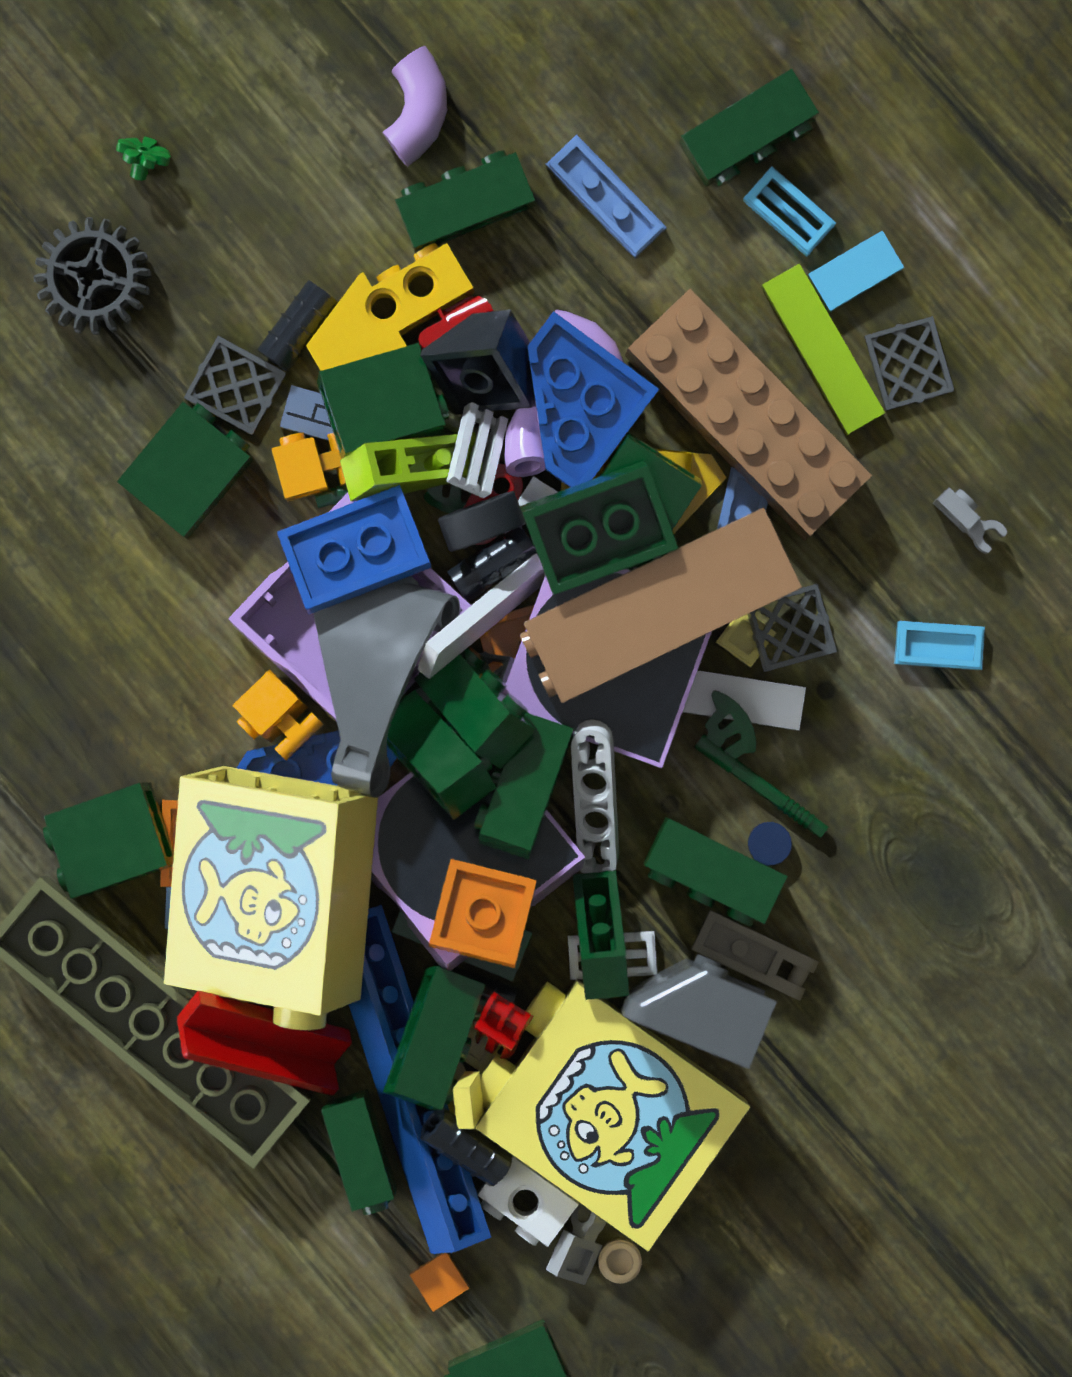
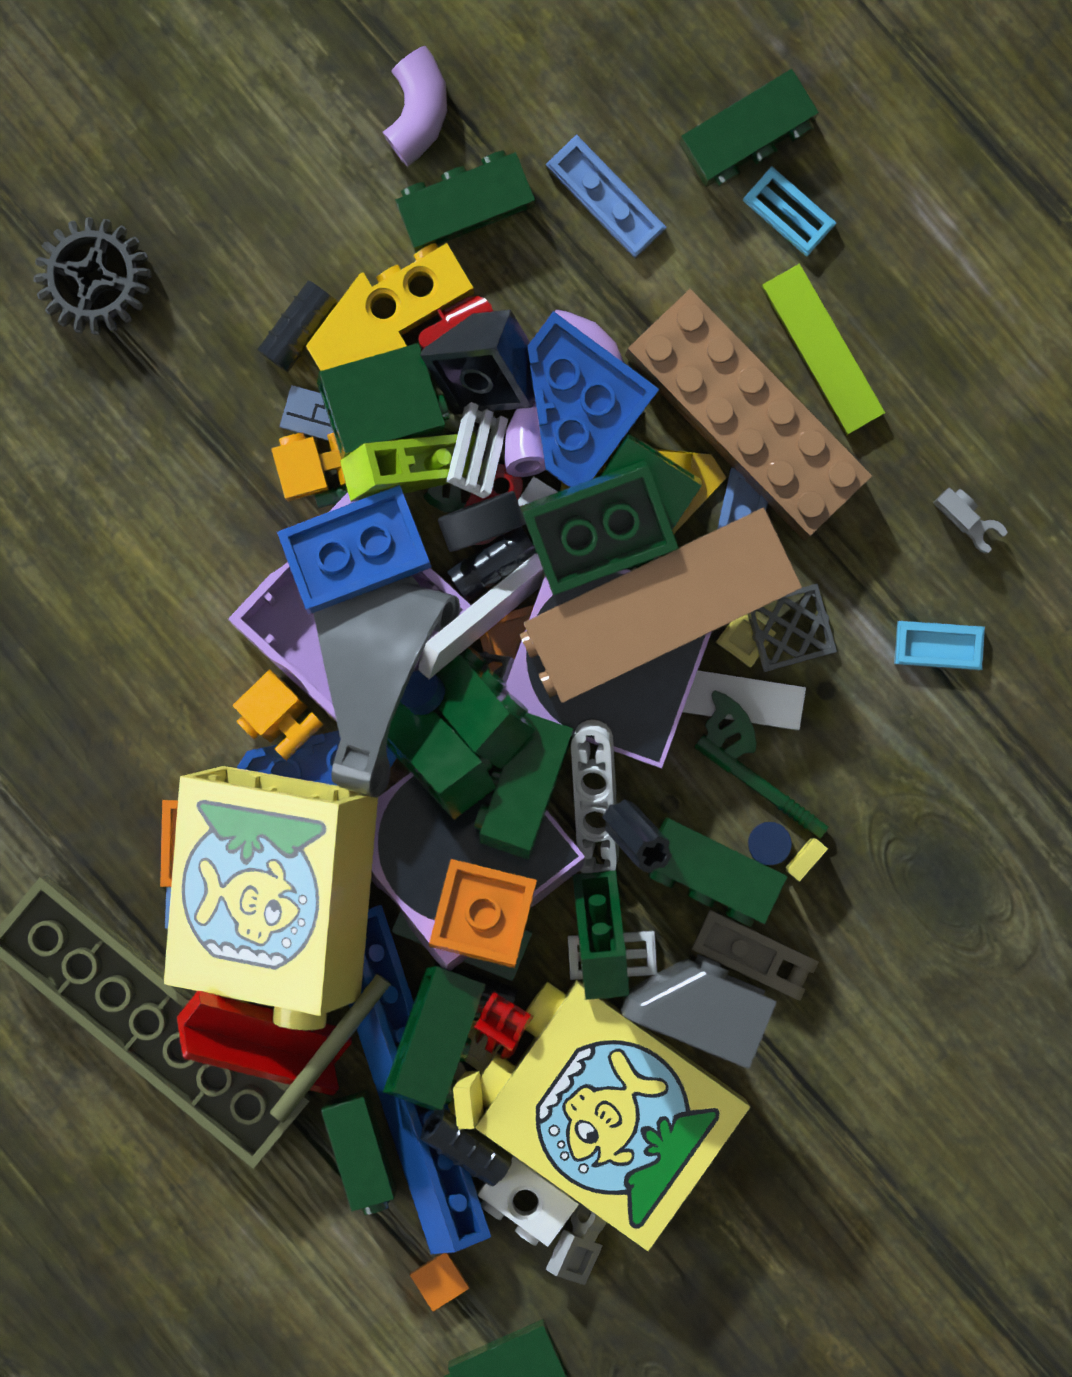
dark green brick [43,782,174,899] -> none
green plant [116,136,171,181] -> none
dark green brick [117,401,253,539] -> none
dark grey window [184,336,287,436] -> none
tan tile [598,1238,642,1284] -> none
medium azure tile [807,231,904,313] -> none
dark grey window [864,316,954,411] -> none
none -> olive bar [270,973,391,1123]
none -> dark blue tile [400,670,445,715]
none -> black axle [602,799,672,873]
none -> light yellow tile [785,838,828,882]

